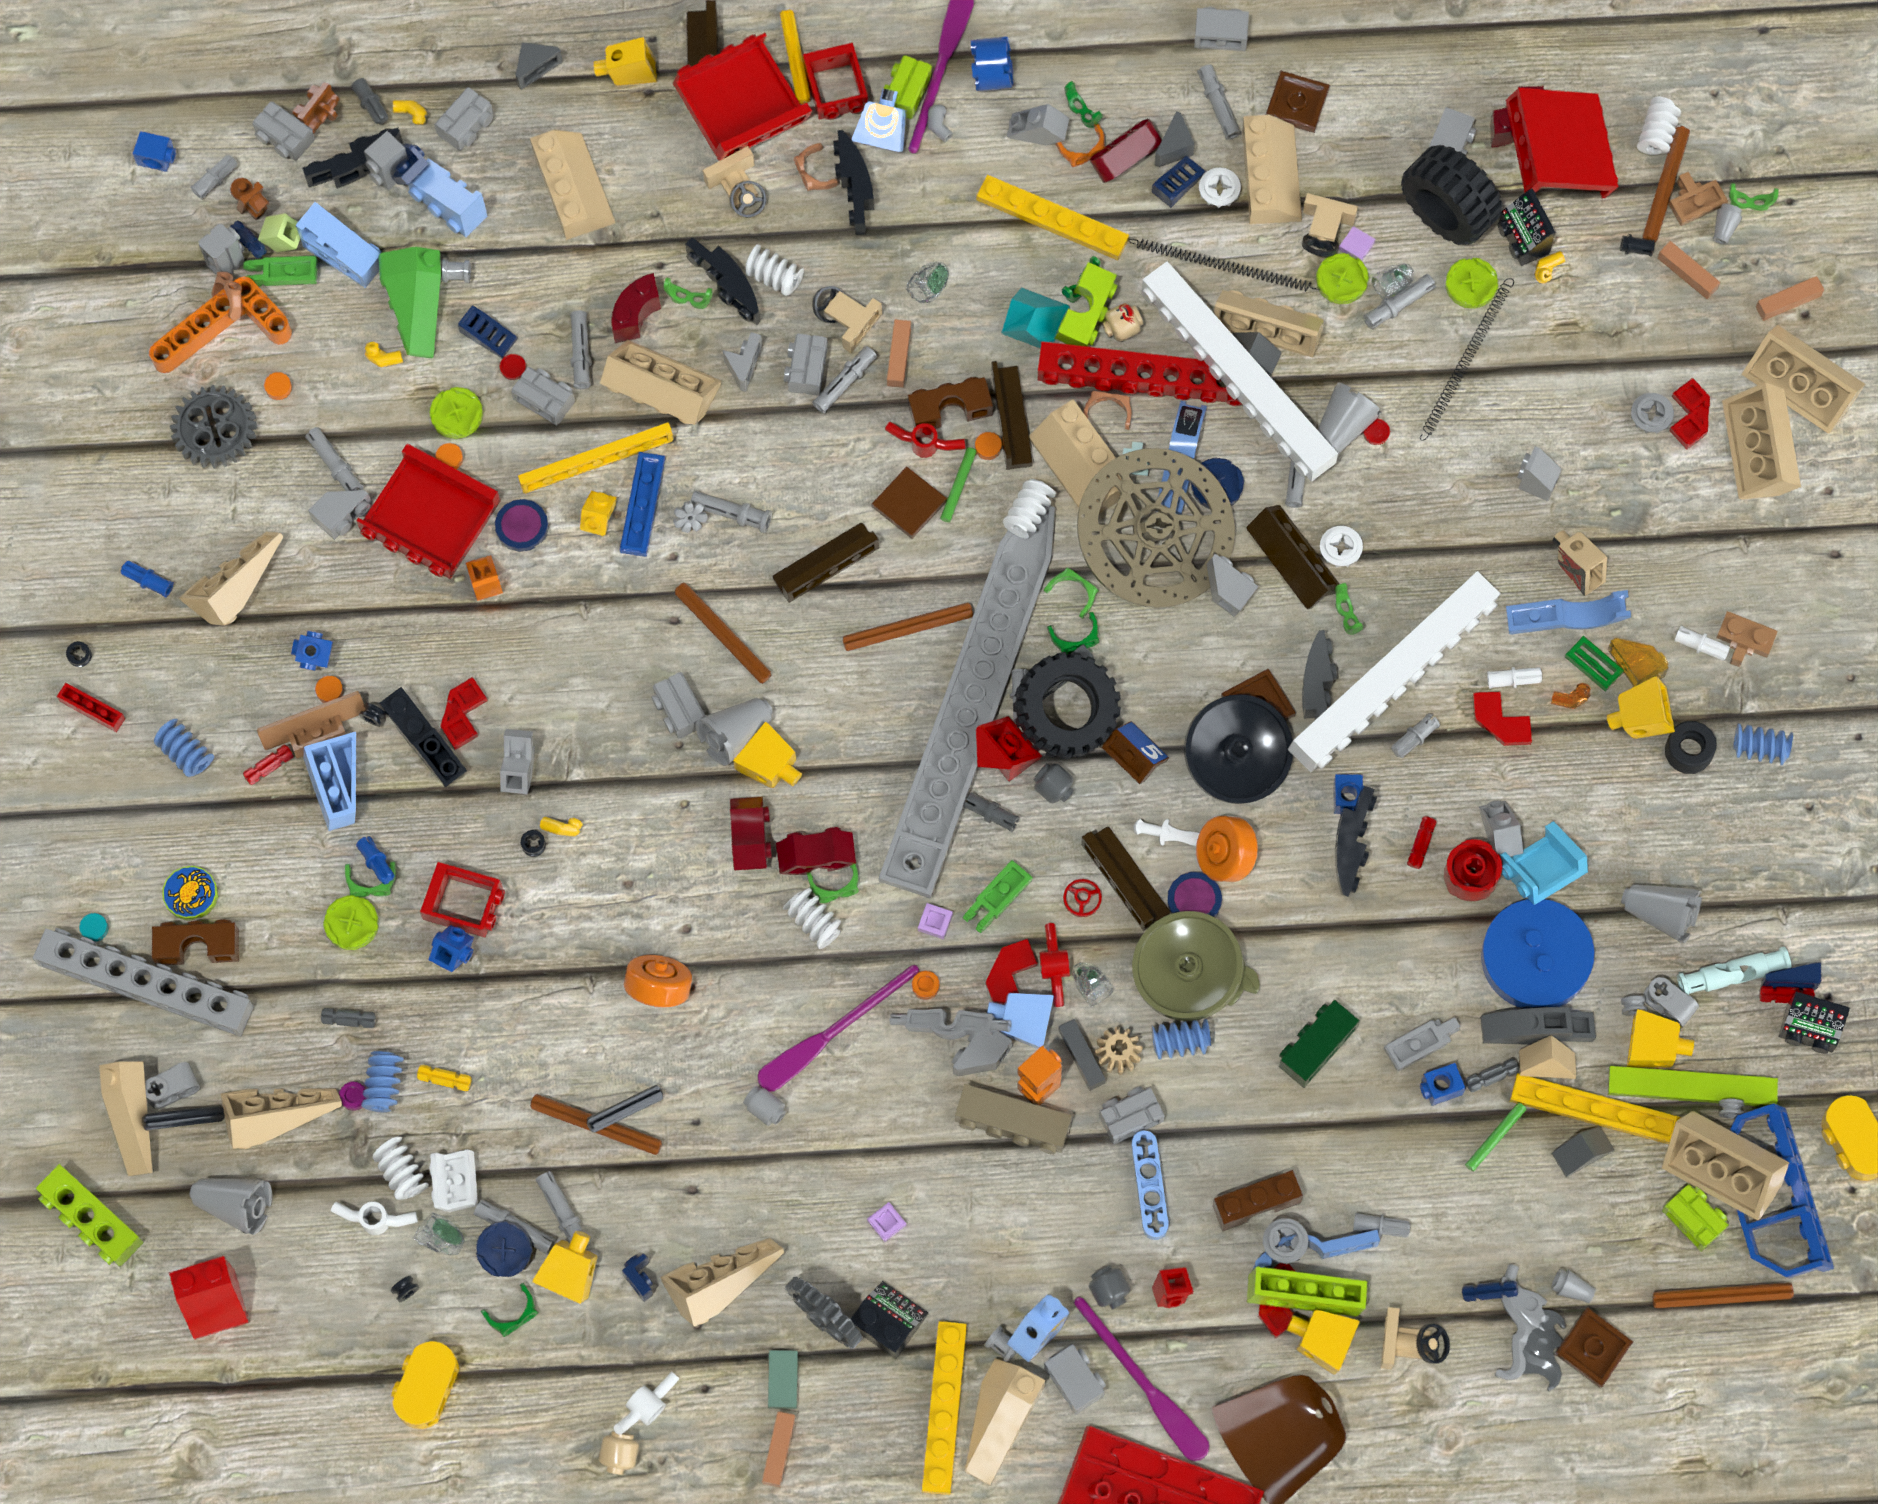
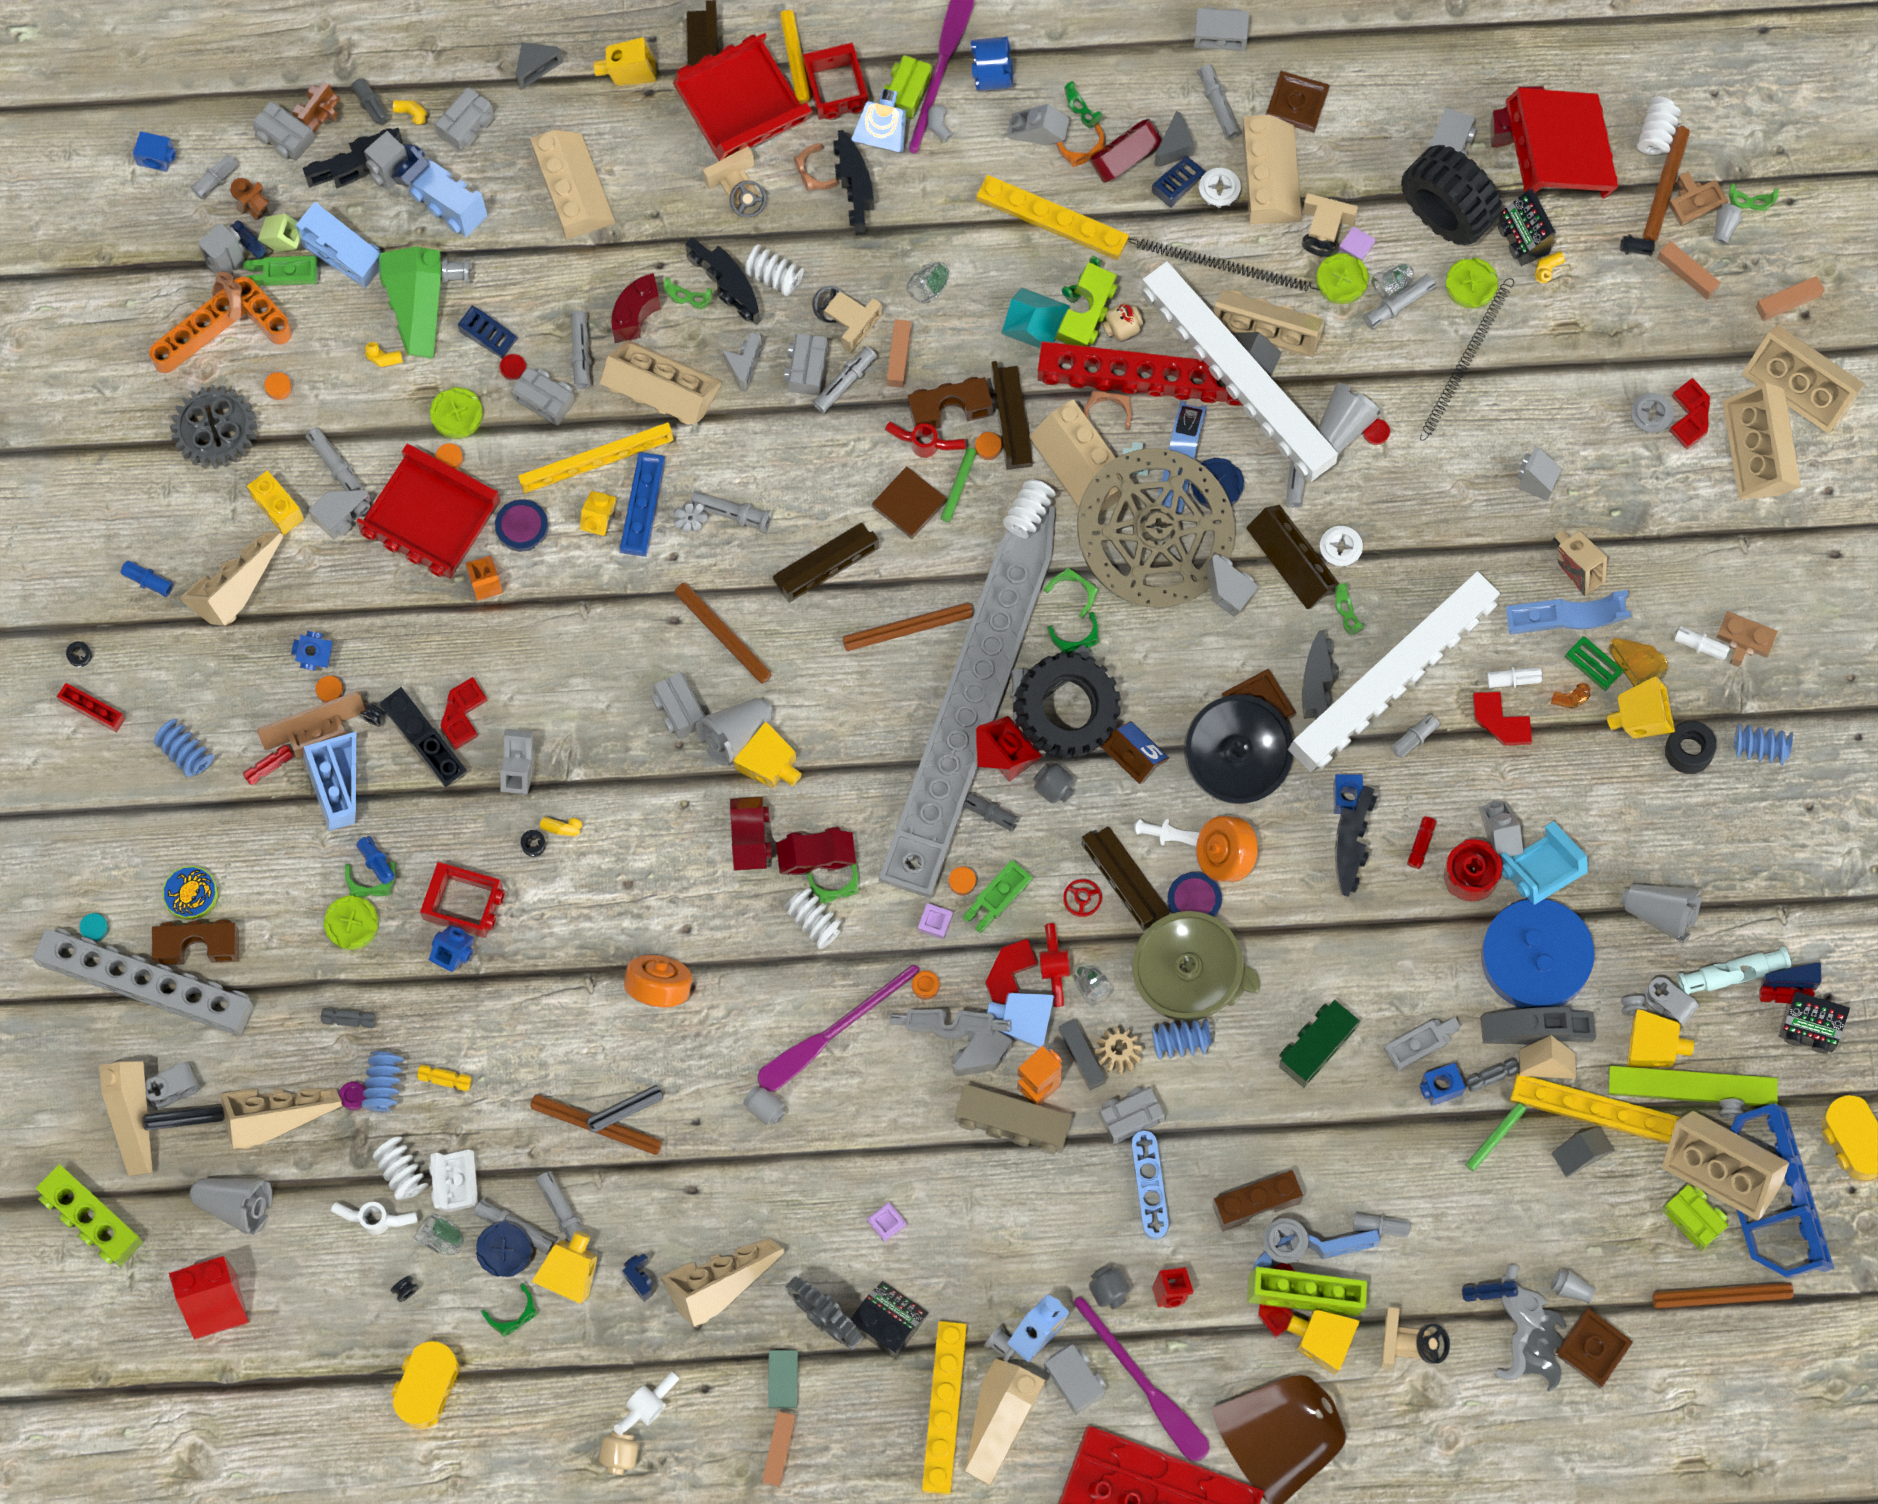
none -> yellow brick [246,470,304,536]
none -> orange tile [949,867,976,896]

